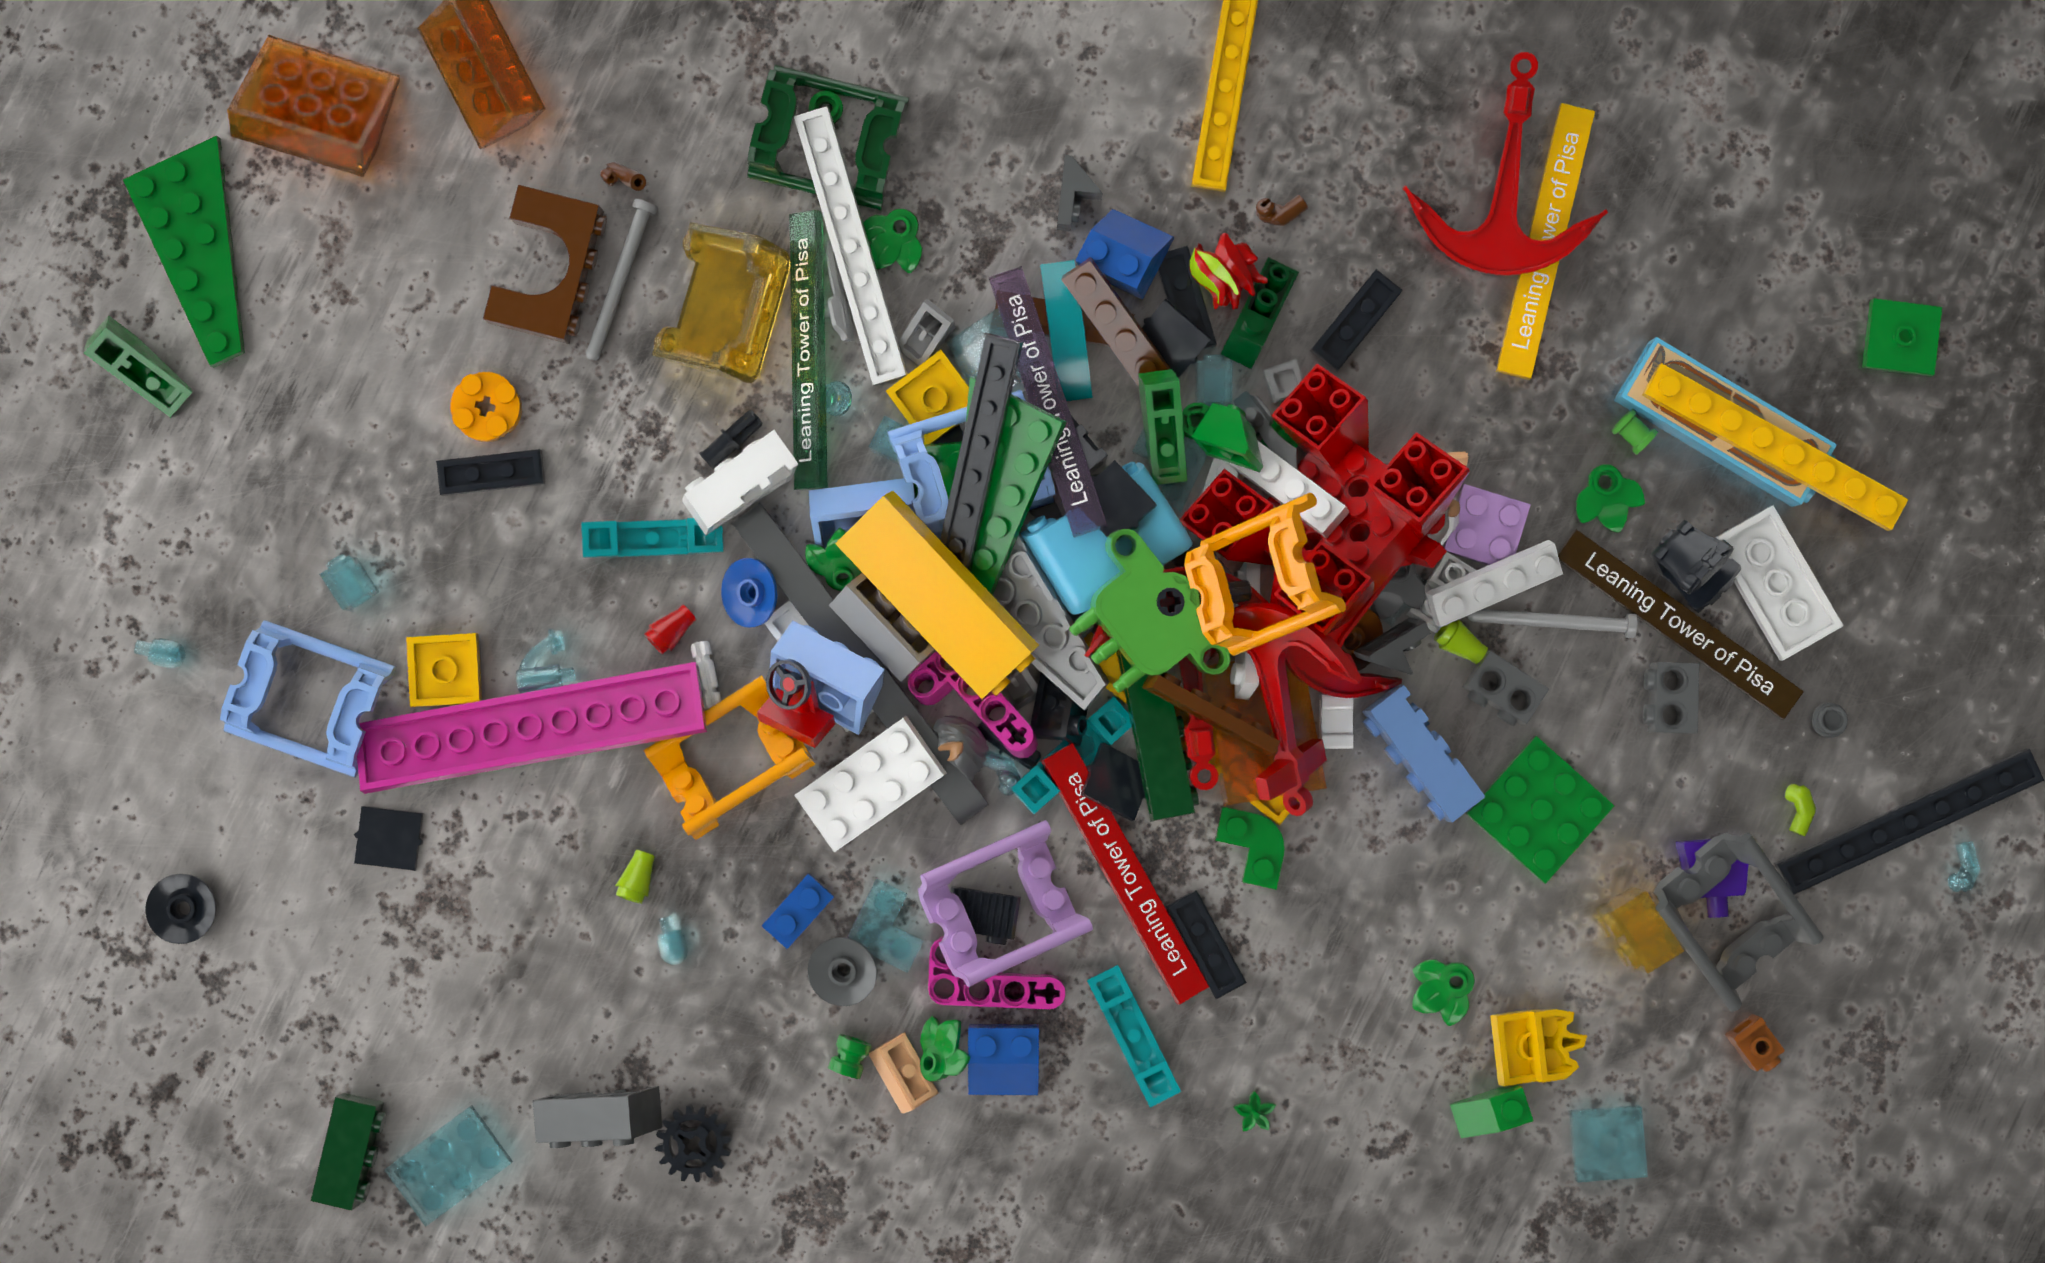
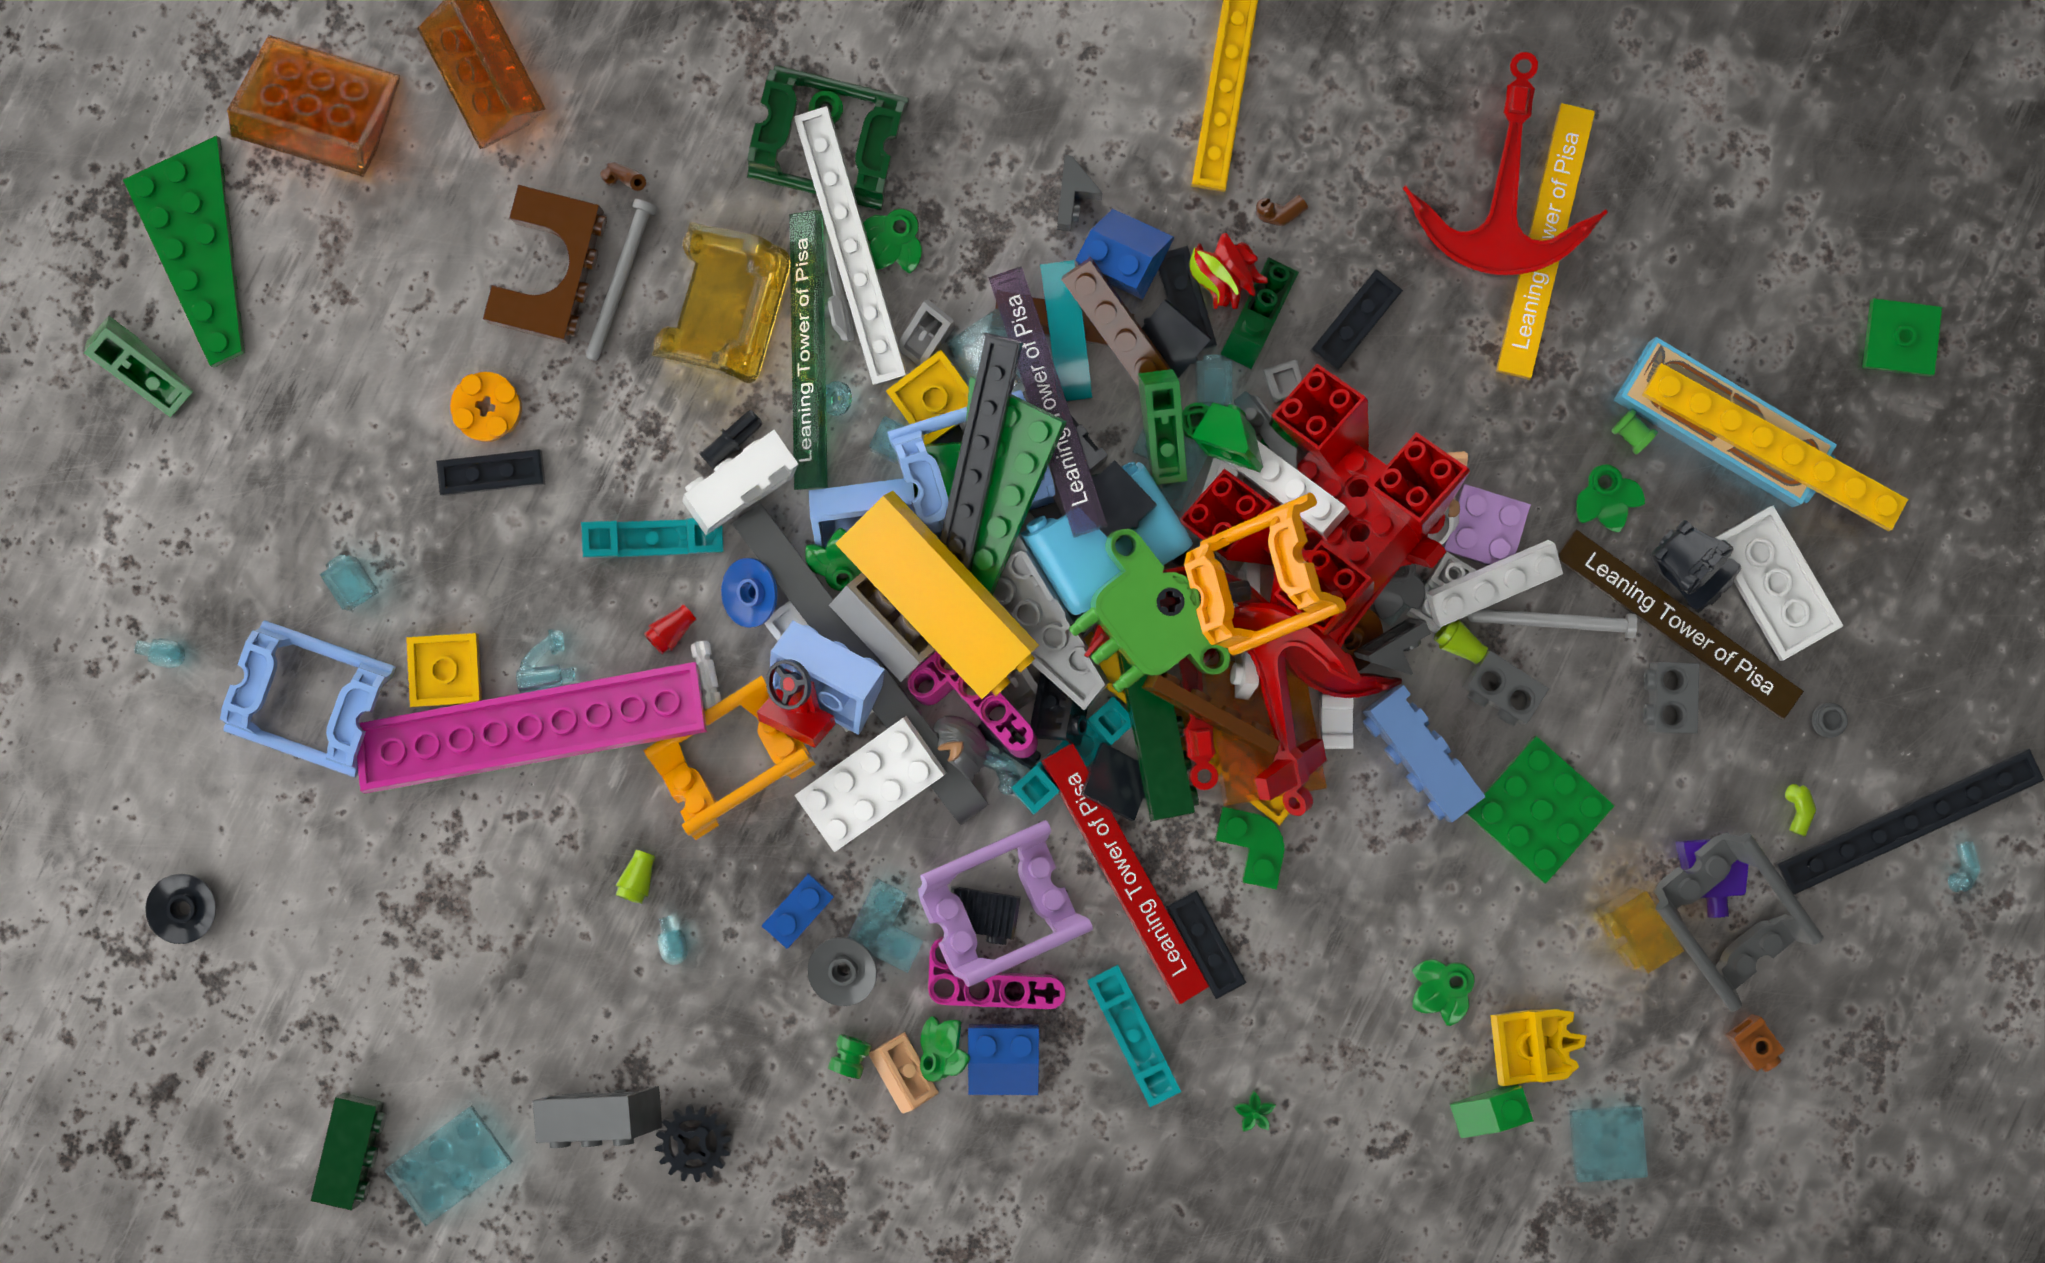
black piece [354,806,423,871] -> none

